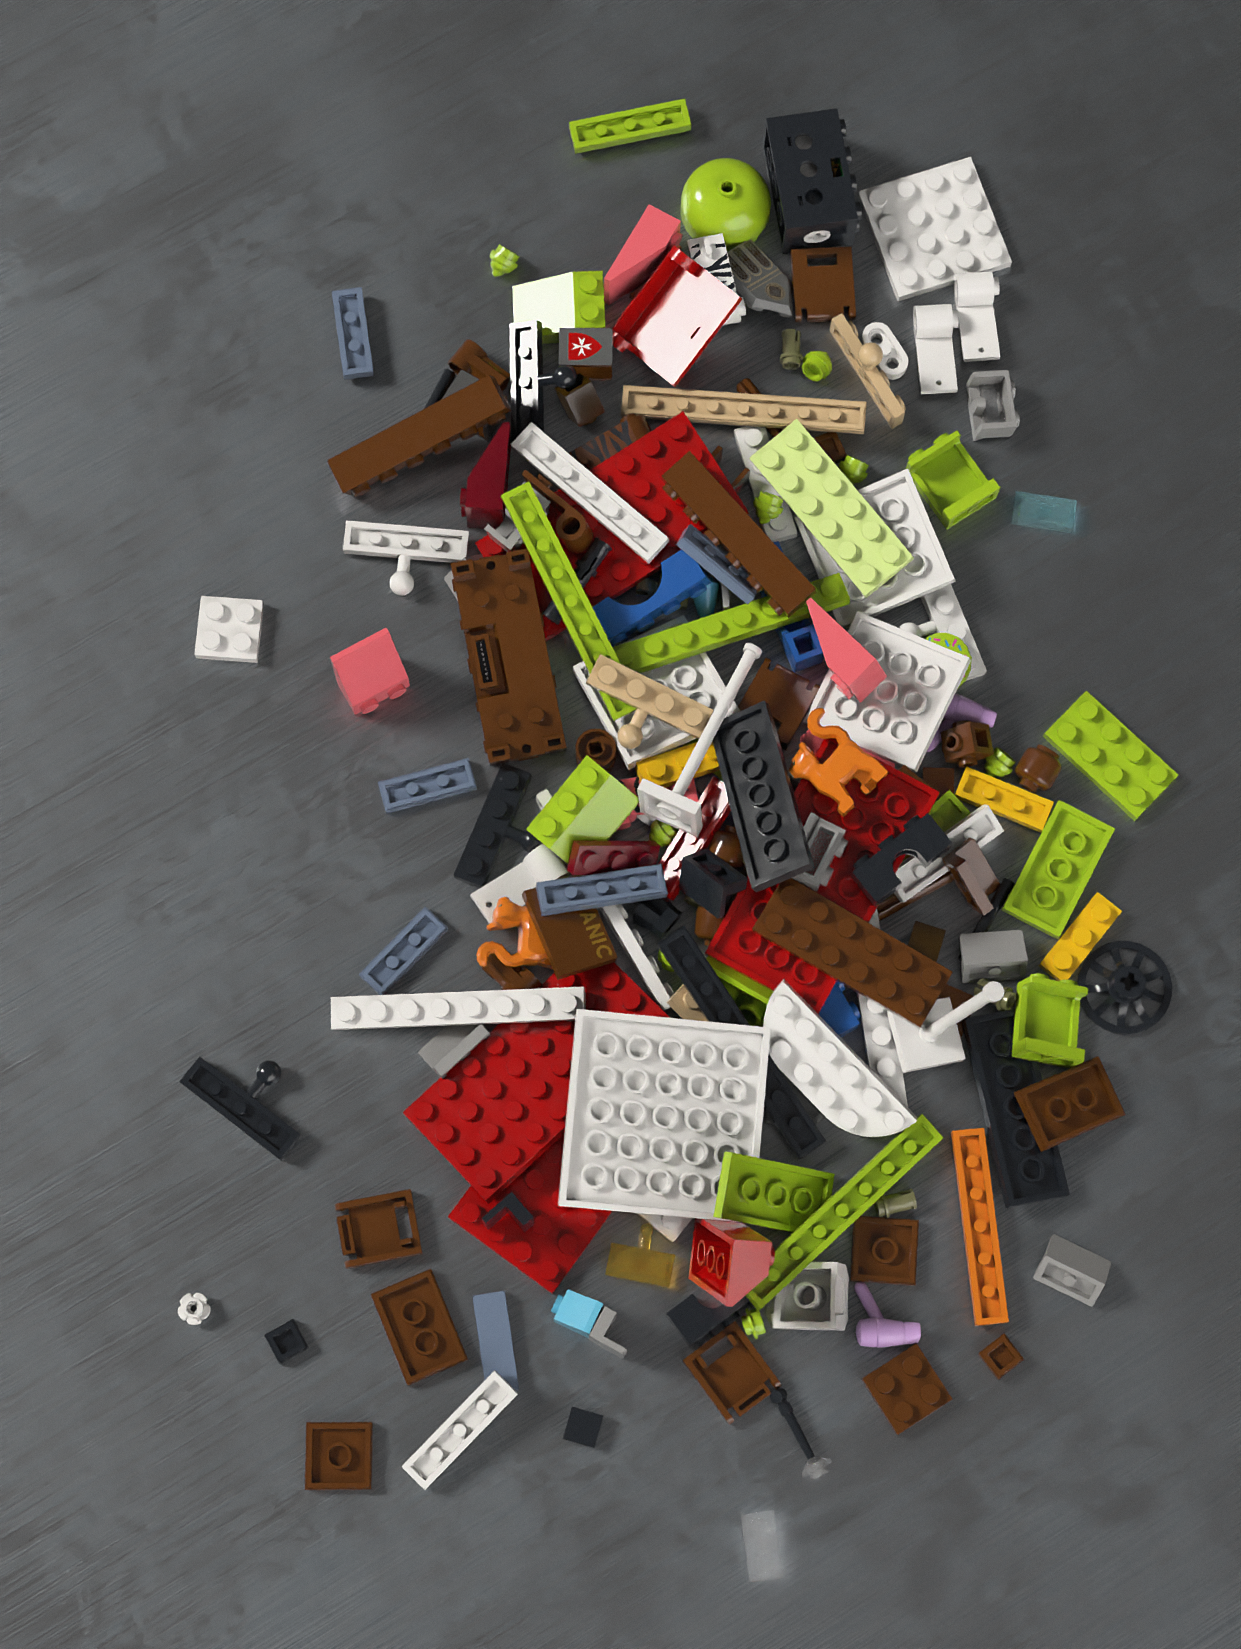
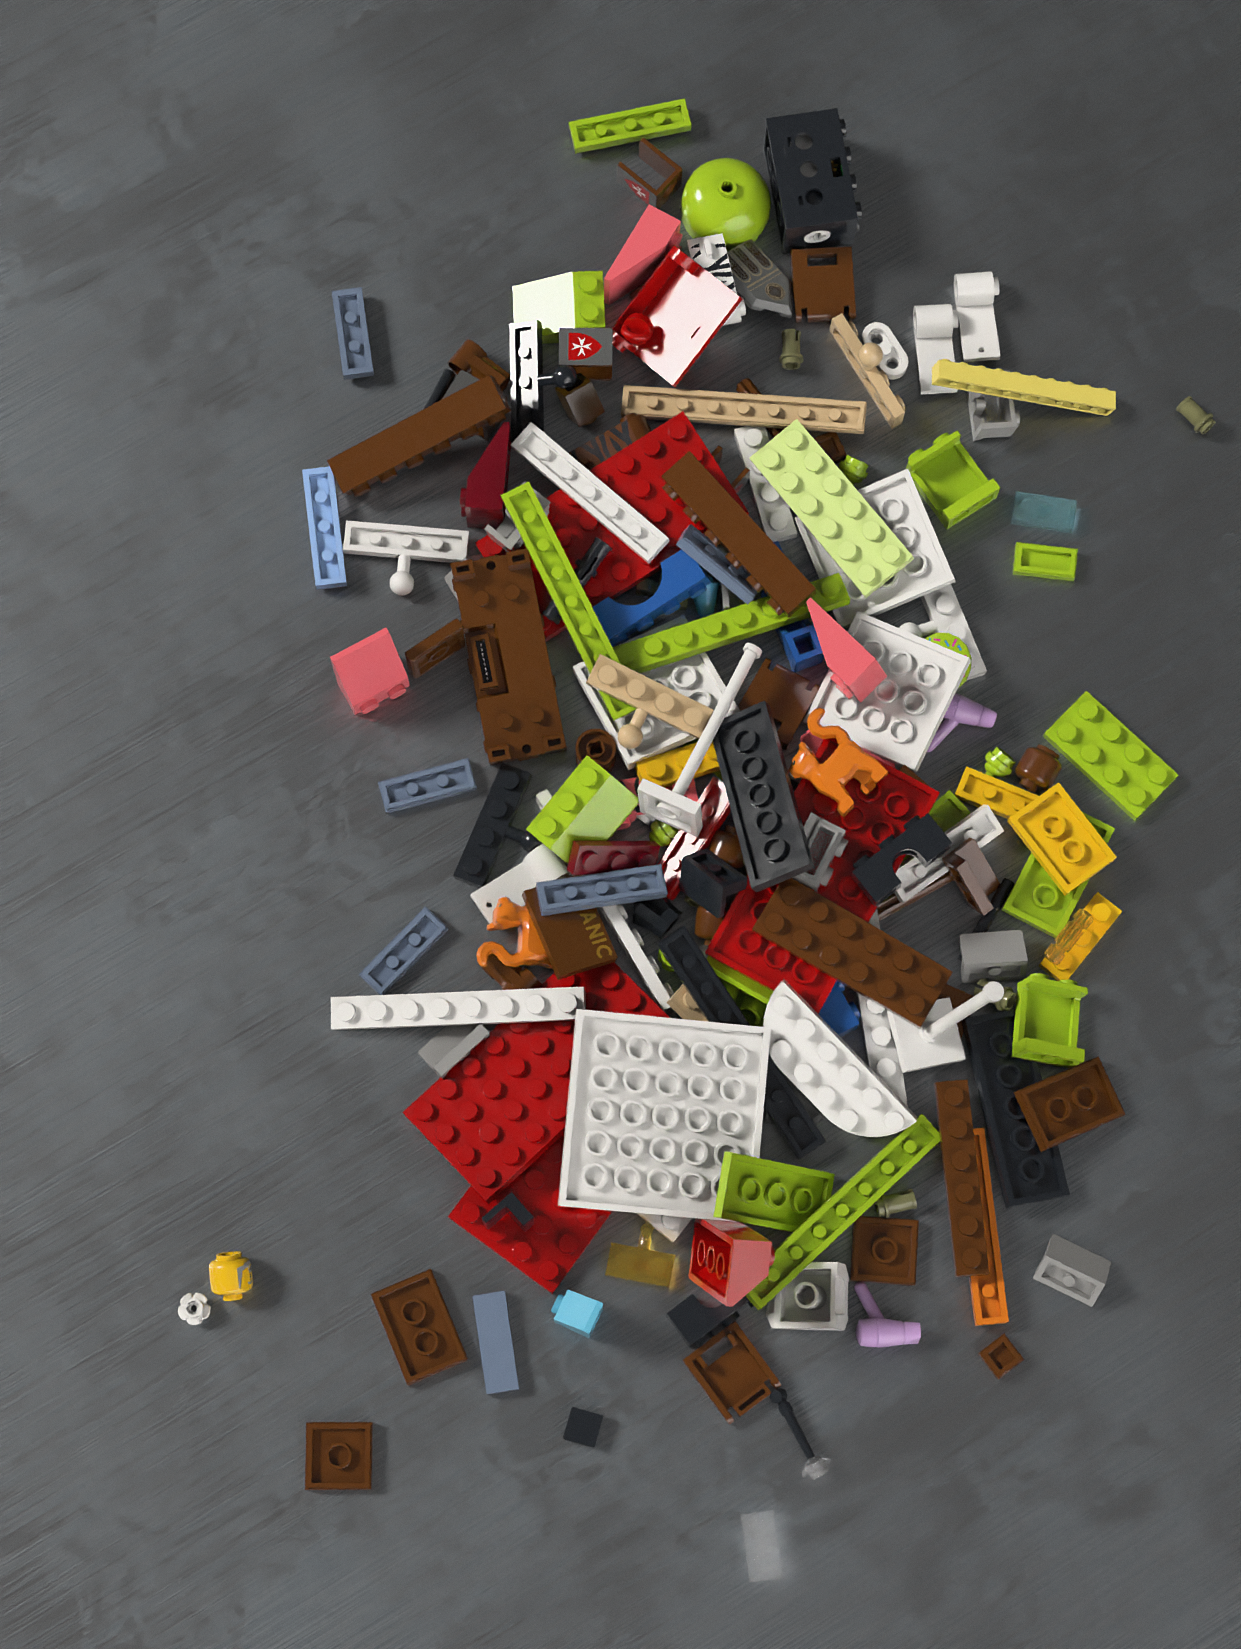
black plate [179,1057,301,1161] -> none
white plate [194,596,264,663] -> none
black tile [264,1319,309,1365] -> none
reddish brown container [334,1189,423,1269] -> none
white plate [401,1370,518,1490] -> none
lime plate [490,244,520,277] -> none
reddish brown door [522,469,594,554] -> none
light grey panel [589,1306,627,1359] -> none
lime plate [741,1308,767,1339] -> none
lime plate [753,491,784,524] -> none
lime plate [801,351,832,381] -> none
white plate [857,157,1012,302] -> none
reddish brown plate [861,1343,953,1435] -> none
dark brown brick [907,921,946,962] -> none
reddish brown tile [922,767,954,801] -> none
reddish brown brick [940,720,994,768] -> none
black wheel [1077,941,1172,1035] -> none
none -> yellow head [209,1251,253,1301]
none -> light blue plate [302,466,347,590]
none -> reddish brown tile [405,618,465,679]
none -> reddish brown piece [616,138,683,209]
none -> red tile [620,313,654,345]
none -> light yellow piece [932,359,1116,416]
none -> reddish brown plate [934,1079,989,1278]
none -> yellow plate [1007,782,1117,896]
none -> lime tile [1013,542,1078,581]
none -> clear yellow axle [1044,908,1094,965]
none -> olive pin [1176,396,1216,435]

